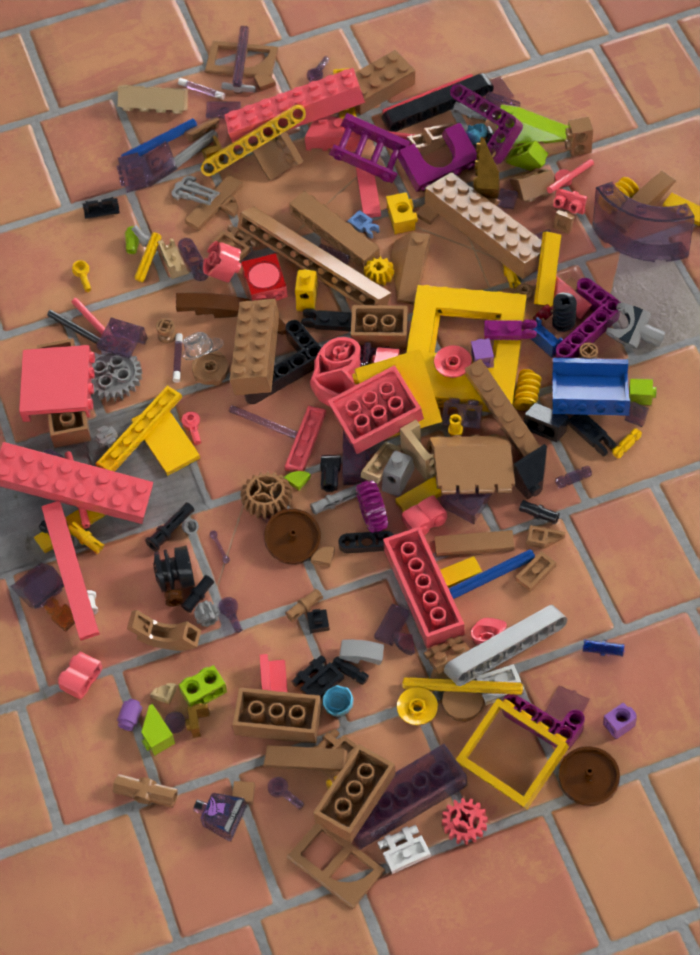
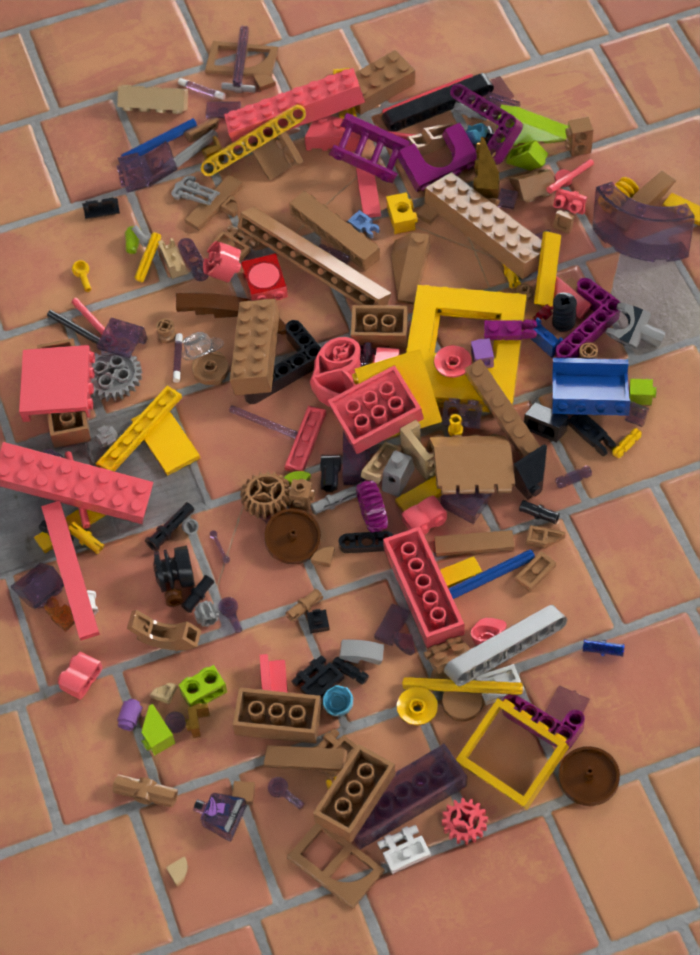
coral plate [182,412,201,445] -> none
yellow torso [295,269,318,311] -> none
black hinge [301,309,352,332] -> none
clear purple plate [307,56,330,82] -> none
yellow gear [364,256,394,286] -> none
yellow piece [513,369,542,411] -> none
medium lavender brick [603,702,637,739] -> none
none -> tan tile [166,856,188,887]
none -> medium nougat brick [287,479,315,510]

